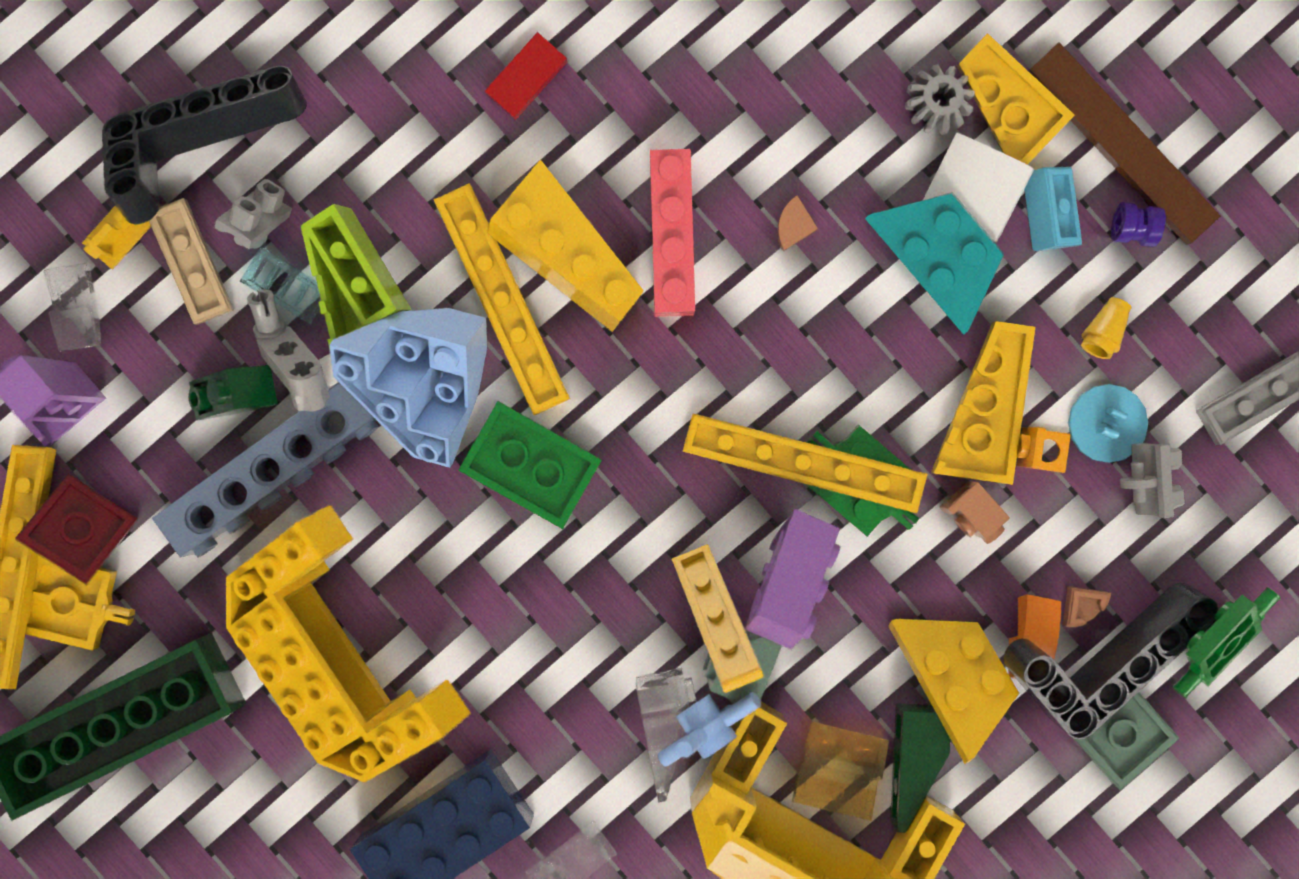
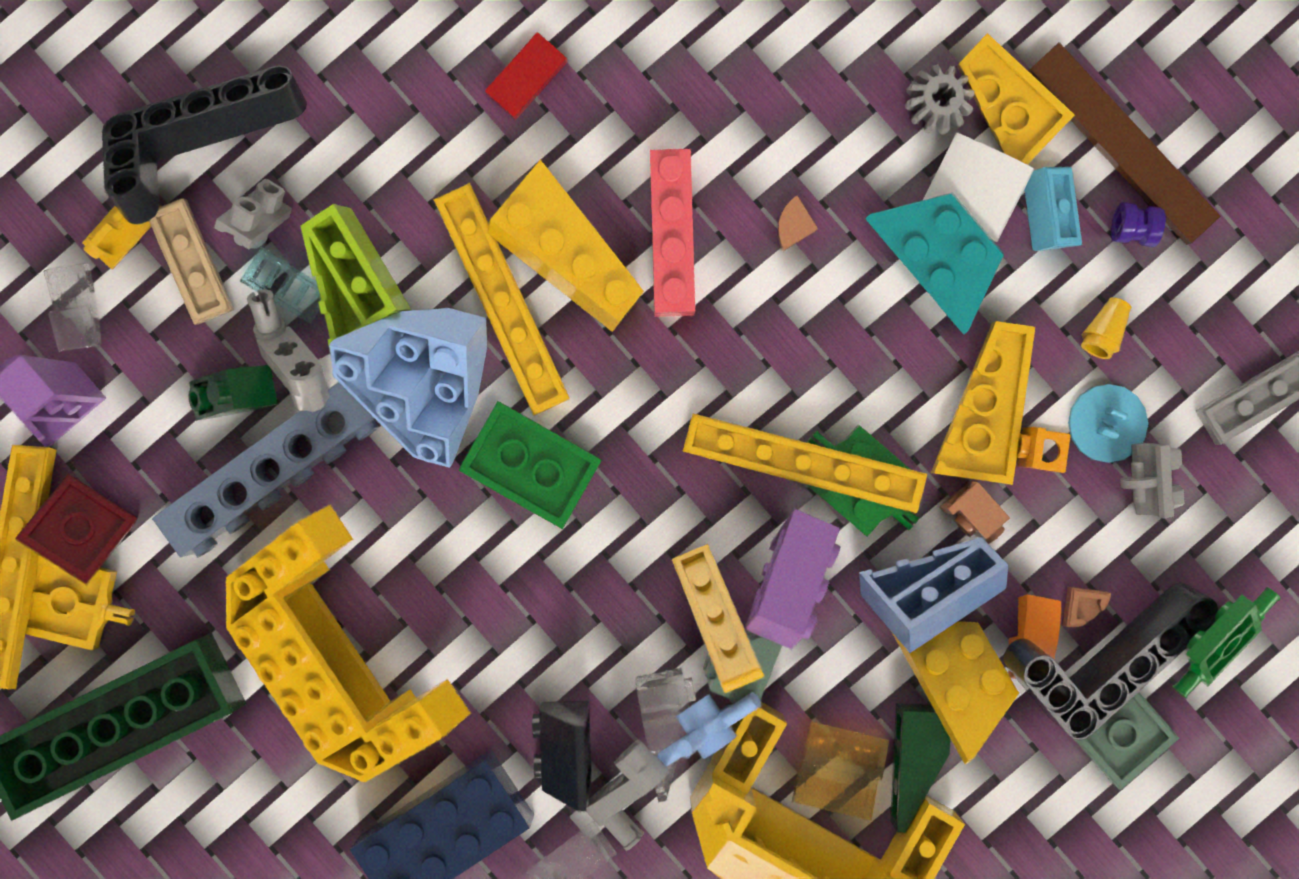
none -> black slope [532,700,592,812]
none -> light grey beam [586,739,668,851]
none -> medium blue wedge [859,537,1009,653]

